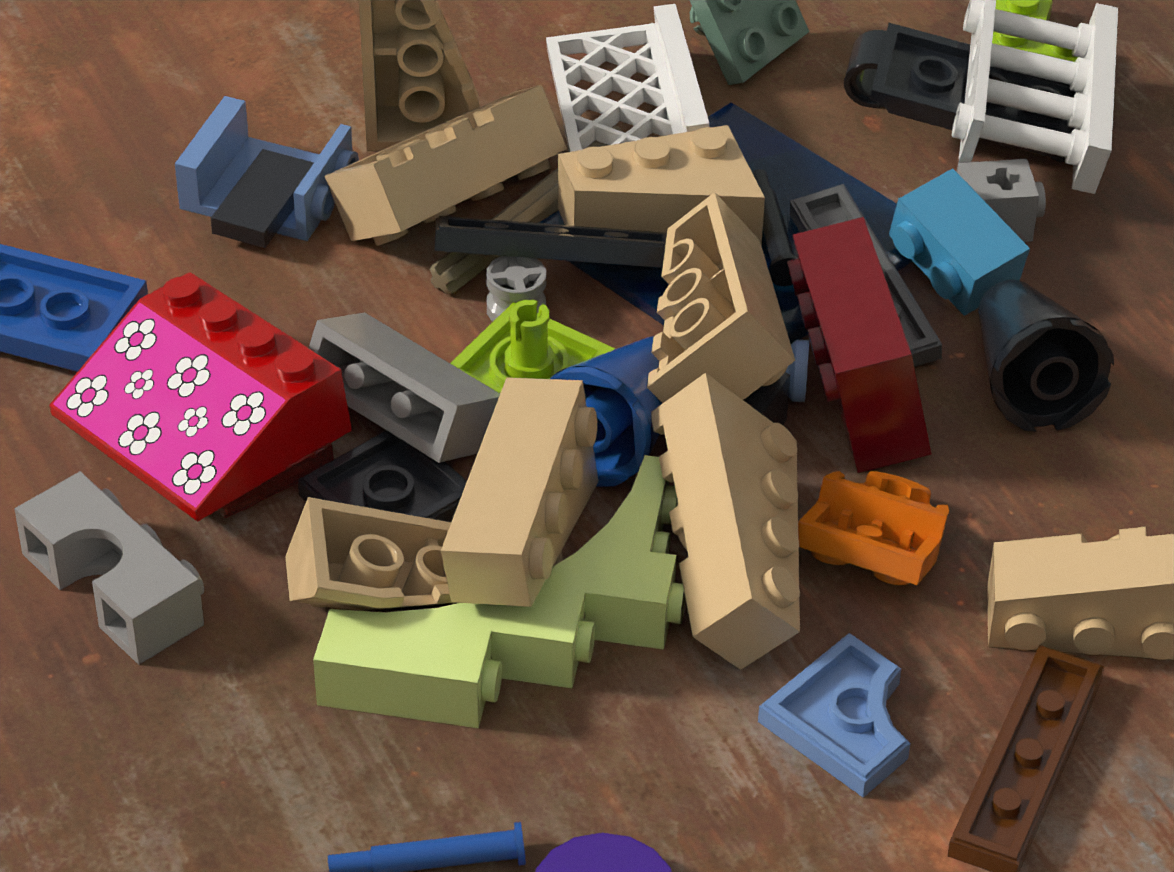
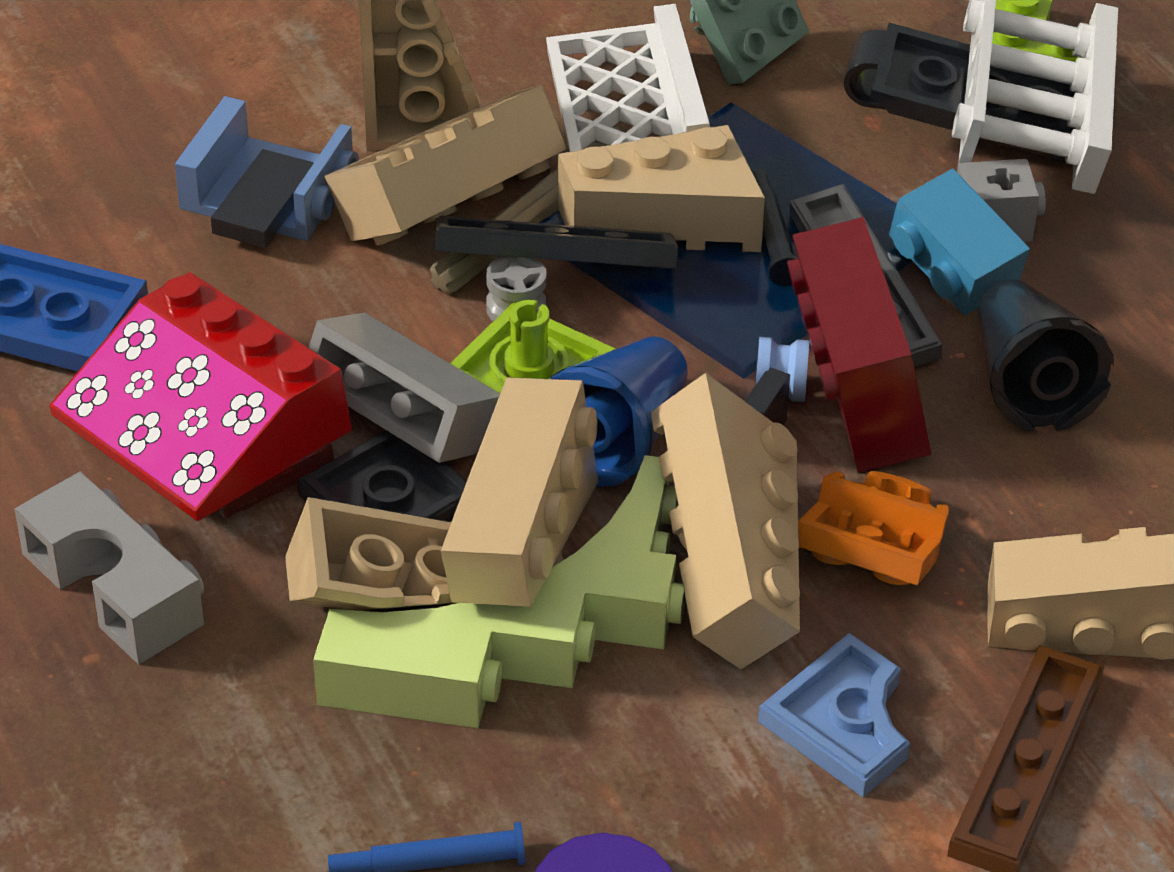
tan wedge [647,192,795,403] -> none

